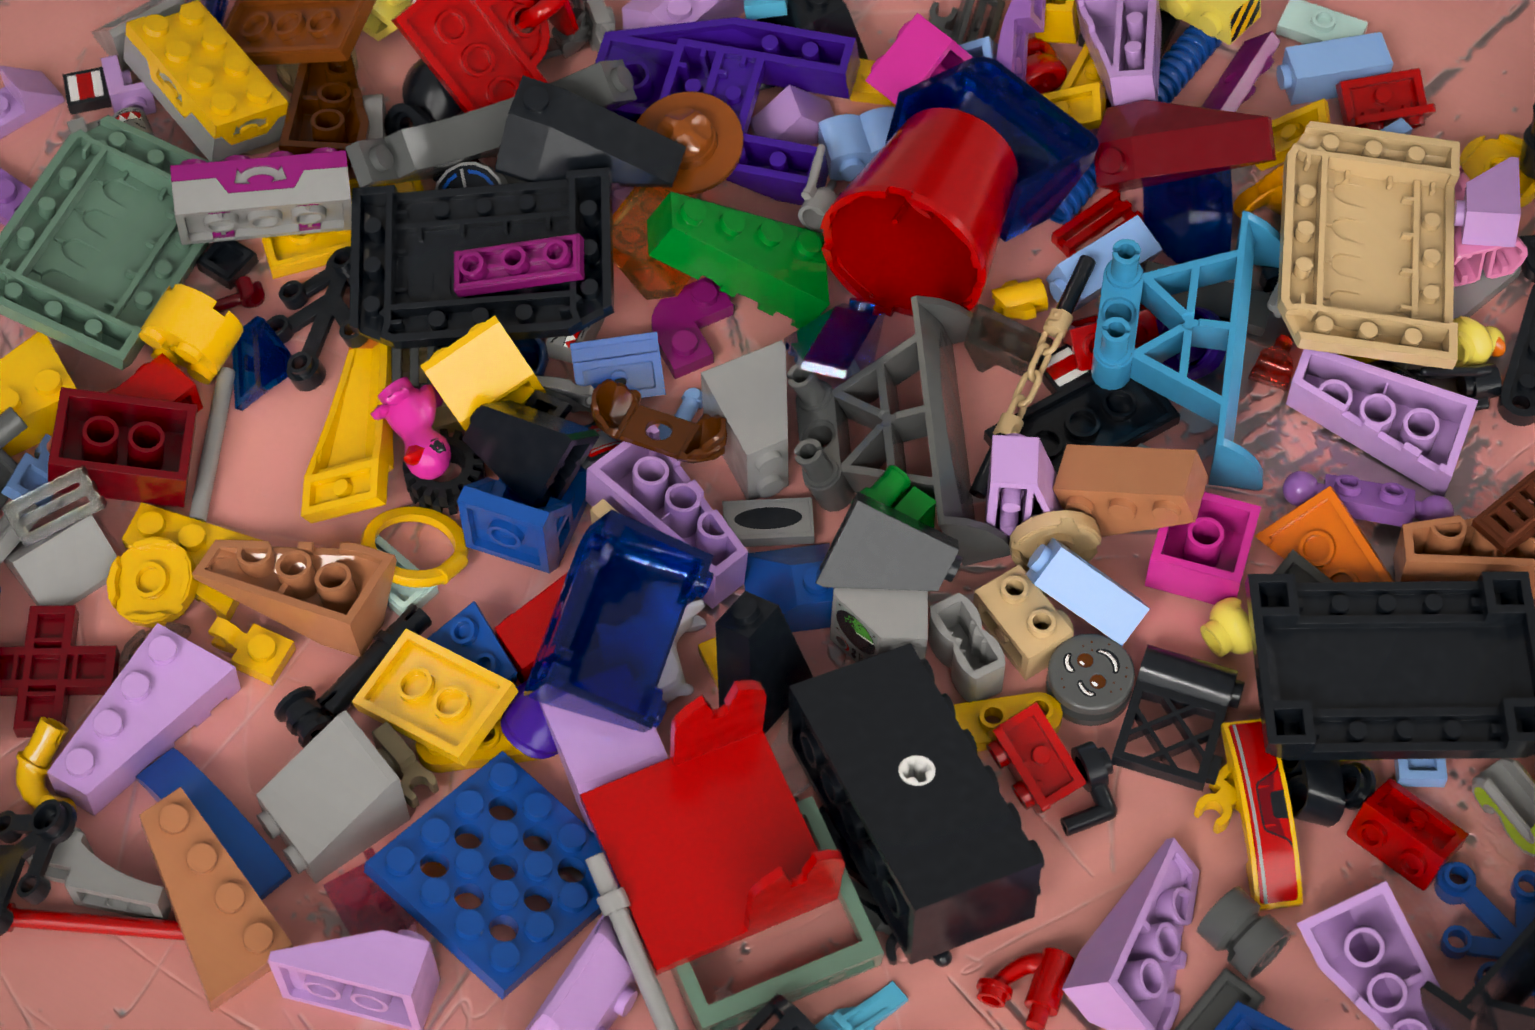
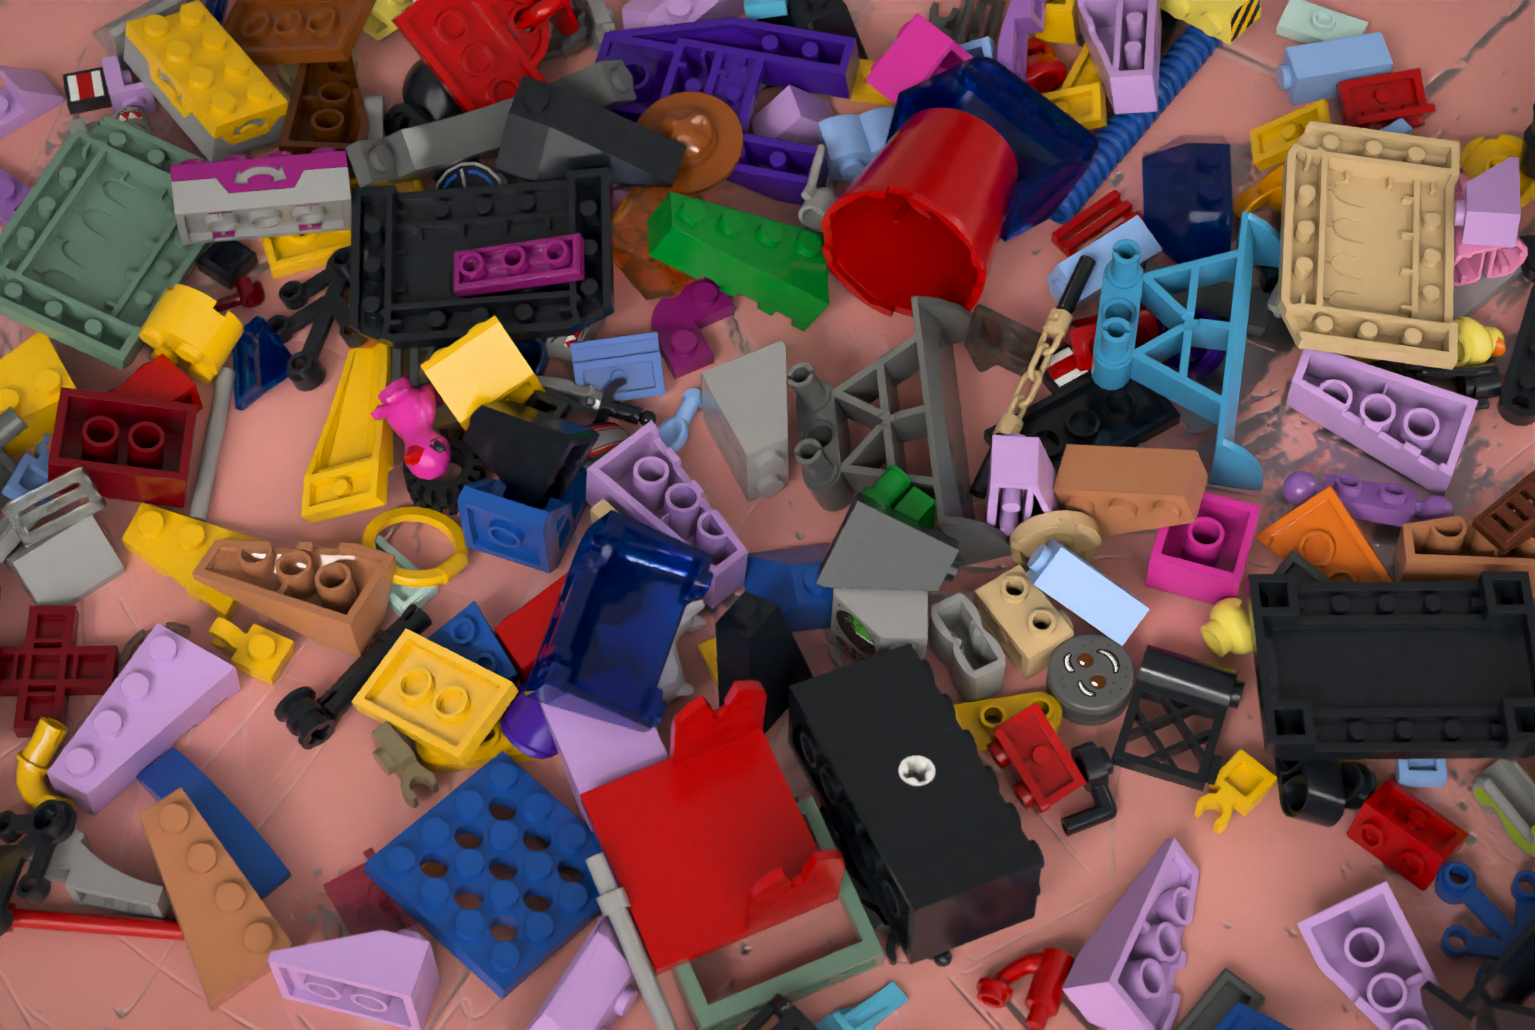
yellow tile [106,536,198,628] -> none
light grey slope [256,710,410,884] -> none
reddish brown piece [591,379,727,463] -> none
light grey tile [722,497,814,547] -> none
clear blue wedge [783,298,885,380] -> none
yellow piece [991,278,1048,323] -> none
dark red wedge [1093,100,1276,192] -> none
dark grey wheel [1196,886,1291,980] -> none
magenta tile [1201,31,1281,112] -> none
slope [1221,719,1303,911] -> none
clear red piece [1248,335,1293,392] -> none

